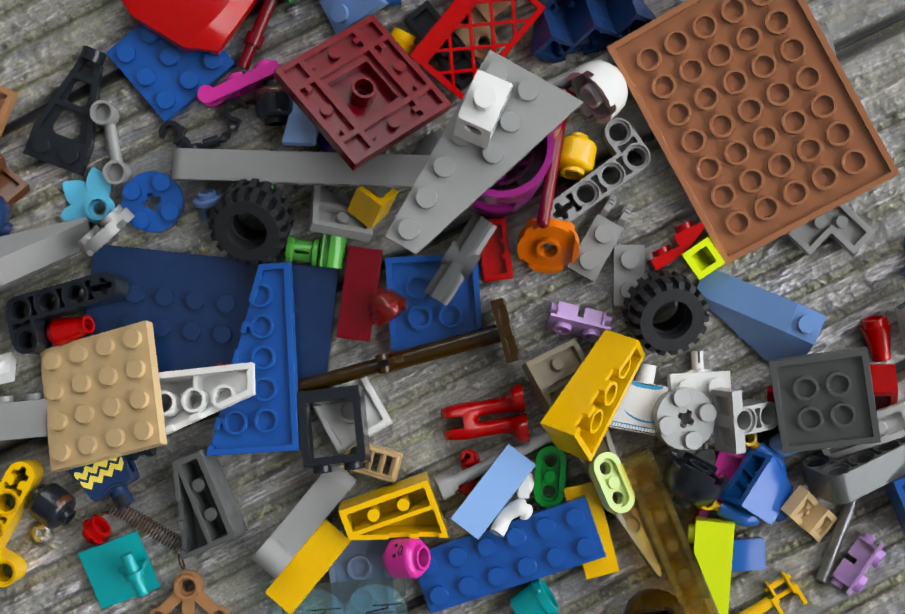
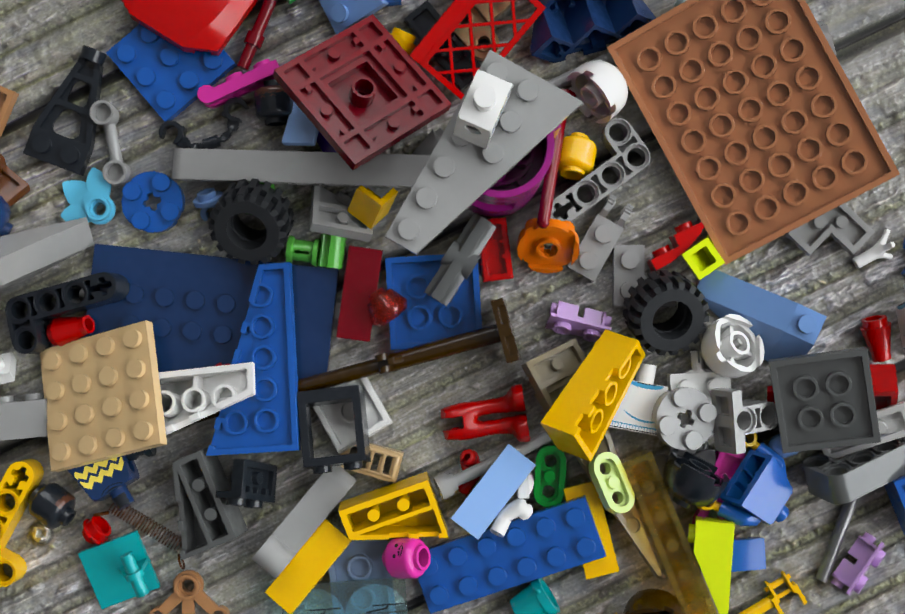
light grey plate [77,204,135,259] -> none
tan slope [780,485,838,542] -> none
none -> black bracket [215,459,277,508]
none -> white cylinder [700,314,765,378]
none -> white bar [852,229,895,269]

